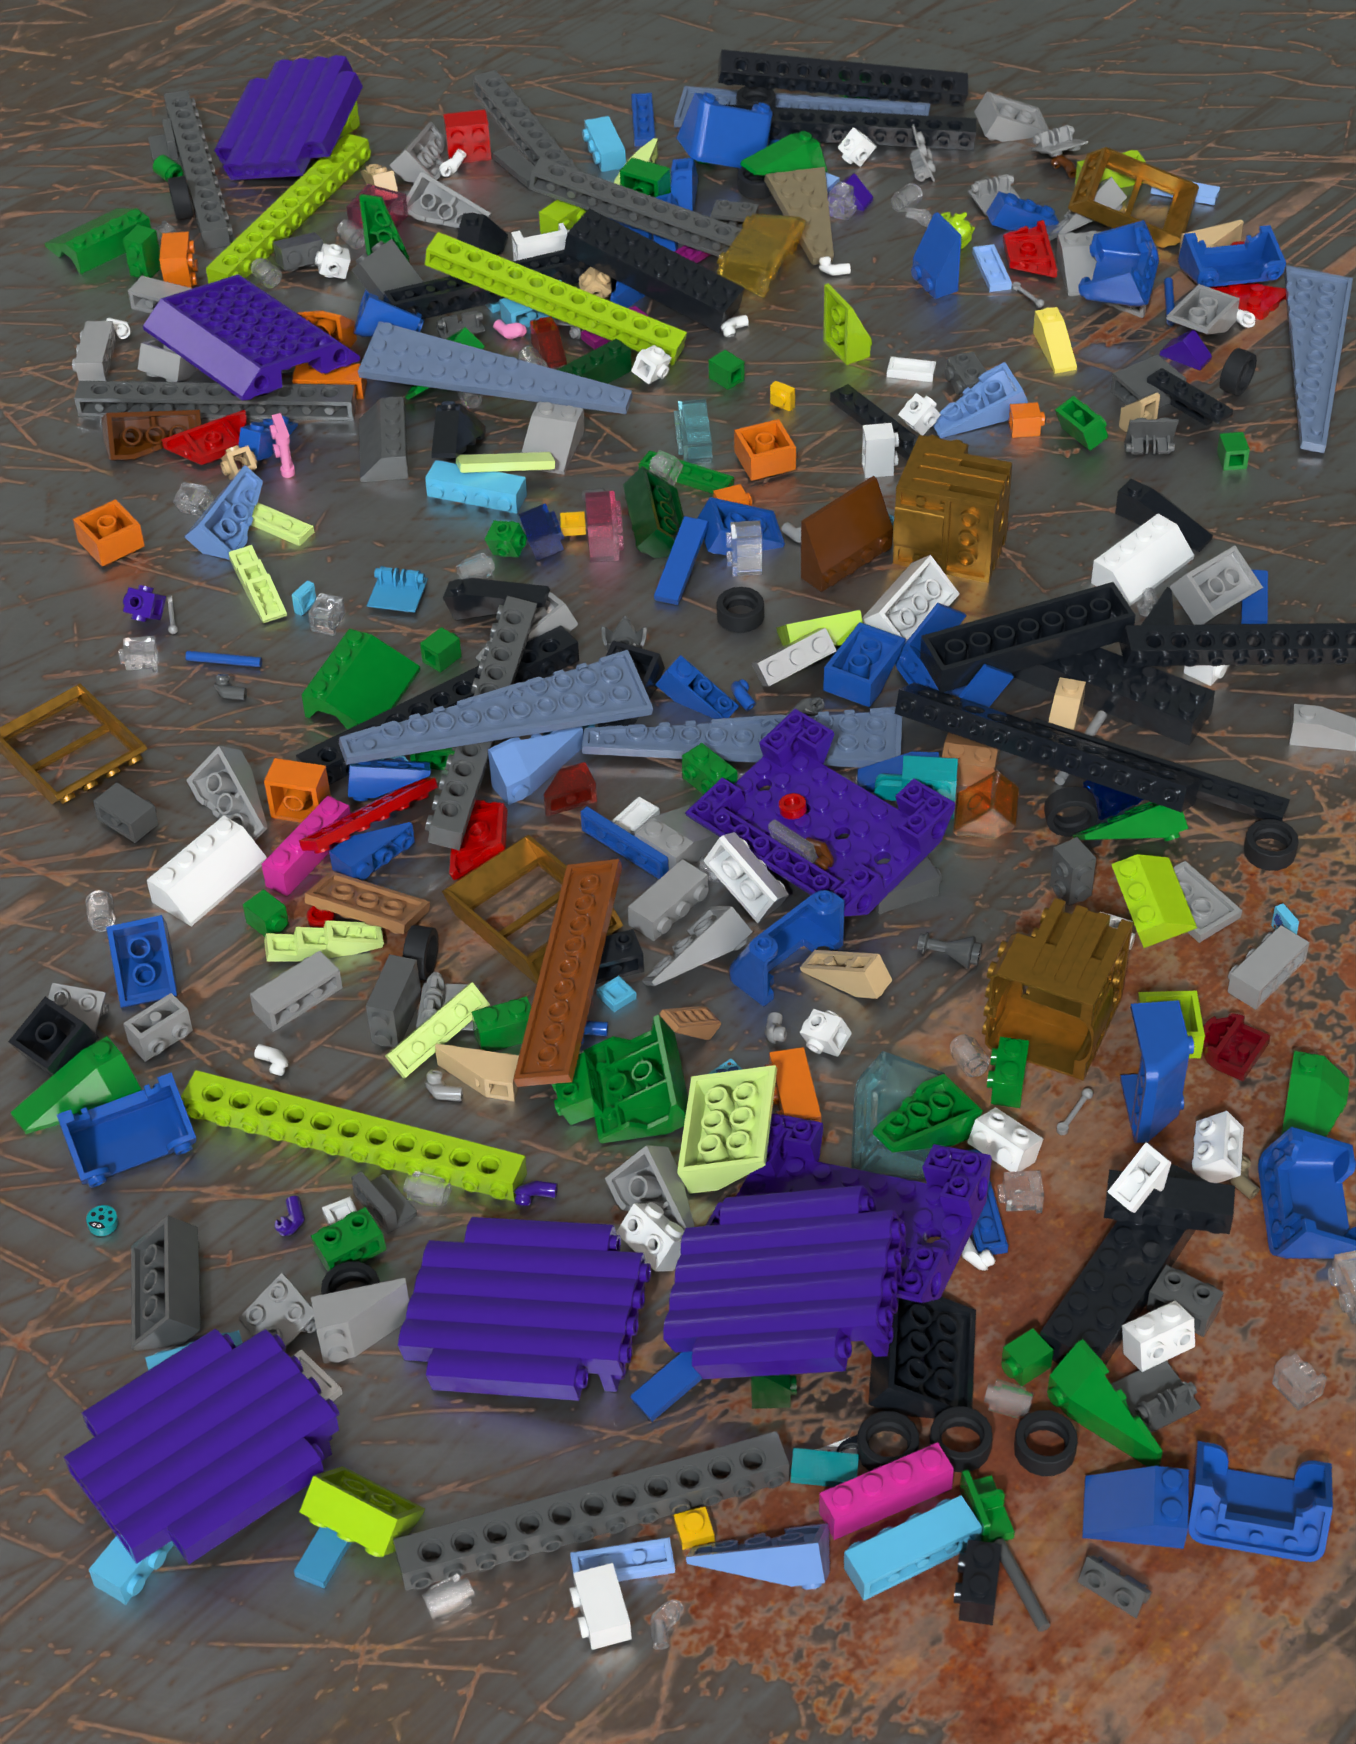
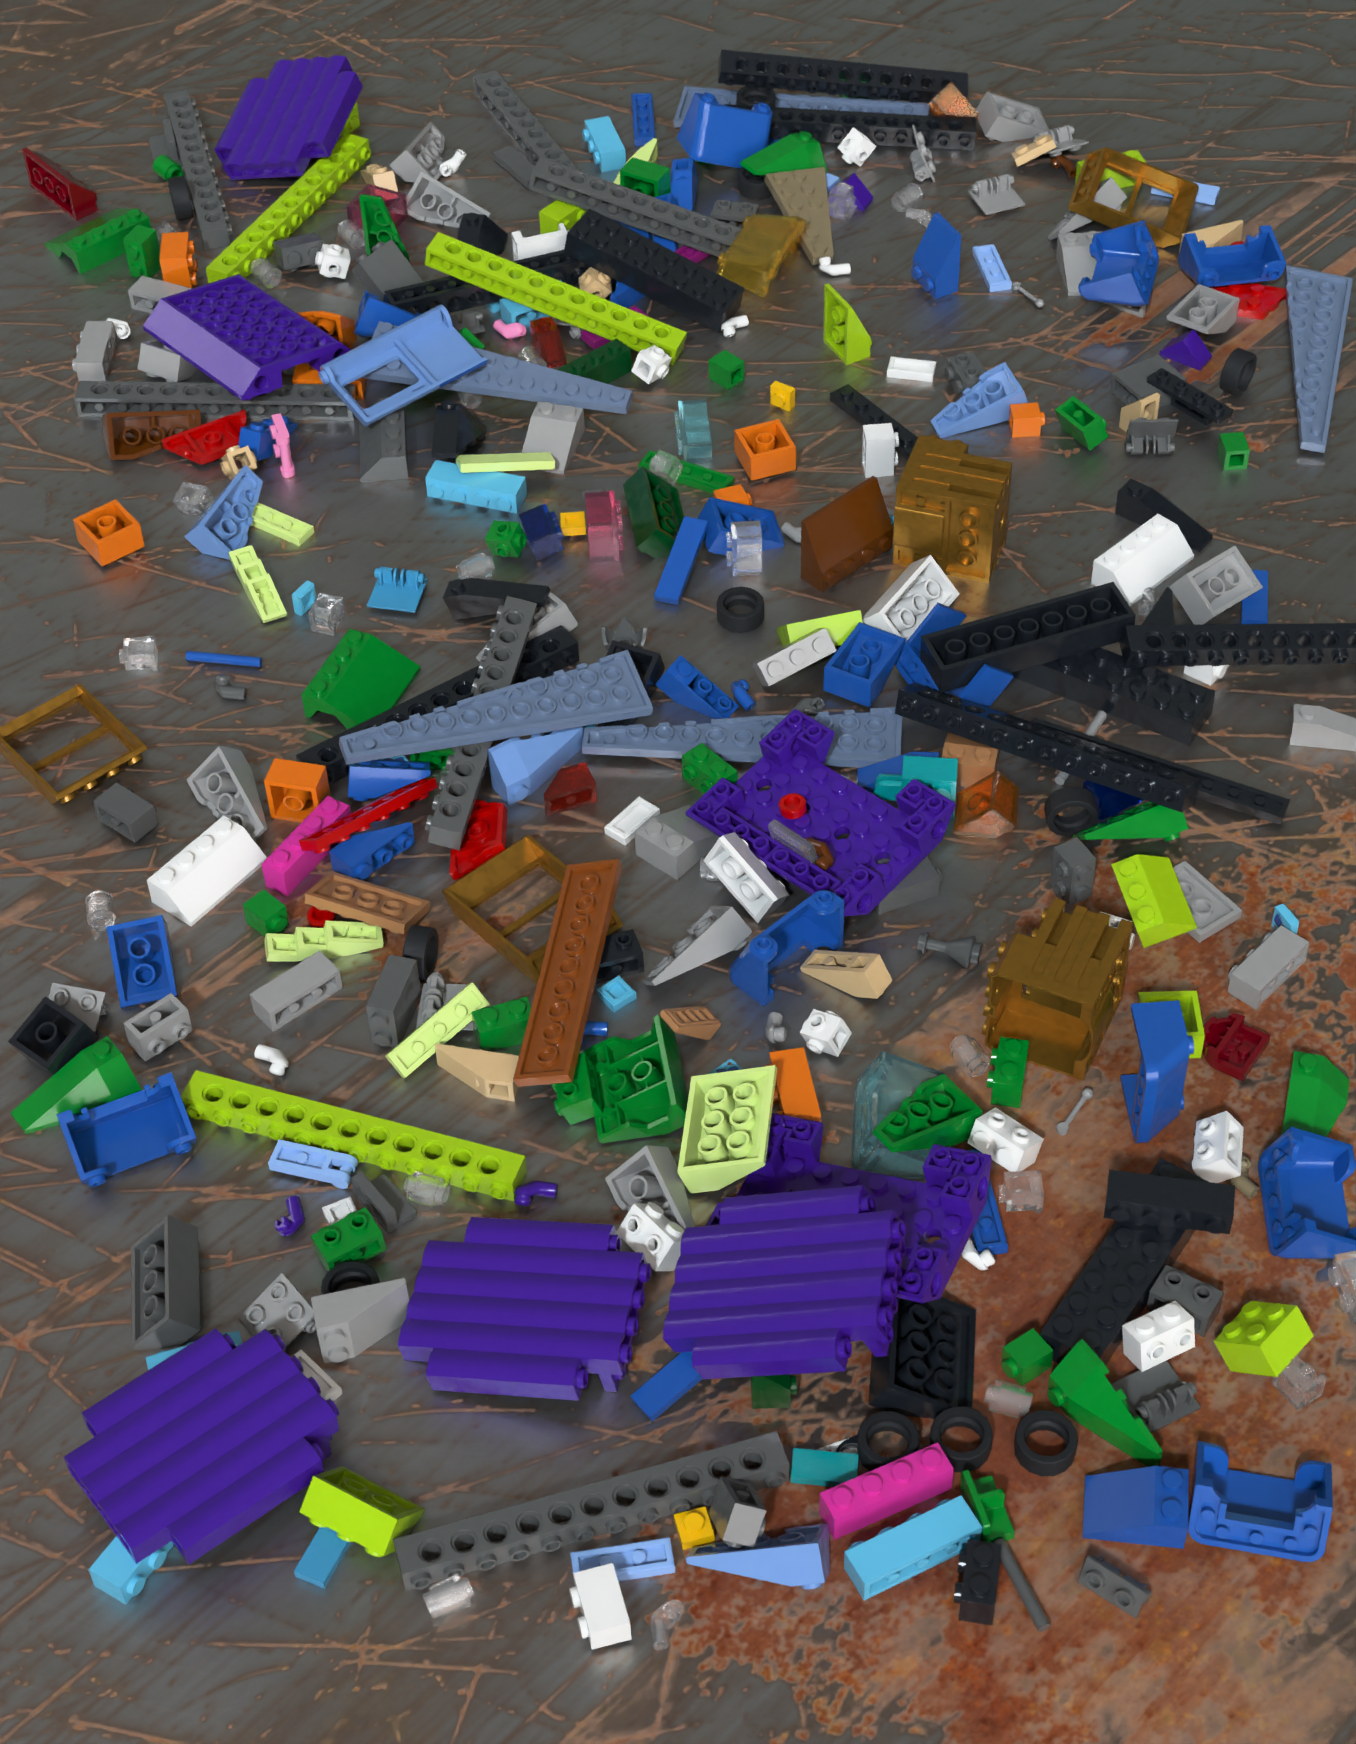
teal tile [86,1205,119,1236] -> none
dark purple brick [123,584,166,622] -> none
light grey hinge [167,595,178,634] -> none
green brick [420,627,462,673] -> none
light grey arm [425,1070,463,1102] -> none
red brick [443,109,491,163] -> none
blue tile [580,806,669,879] -> none
light grey brick [628,859,709,941] -> none
white brick [898,393,941,435] -> none
lime piece [940,212,975,249] -> none
blue slope [986,191,1059,231] -> none
red wing [1003,220,1057,278] -> none
light yellow slope [1033,307,1077,374] -> none
tan slope [1048,677,1086,731] -> none
white slope [1108,1142,1171,1213] -> none
blue bar [1164,277,1175,325] -> none
white arm [1236,309,1255,328] -> none
black tyre [1244,819,1299,871] -> none
none -> dark red slope [22,147,98,221]
none -> light blue plate [268,1139,358,1189]
none -> medium blue piece [318,304,488,427]
none -> dark grey brick [708,1477,766,1548]
none -> clear orange slope [928,82,979,118]
none -> tan plate [1011,134,1056,167]
none -> lime brick [1214,1301,1314,1377]

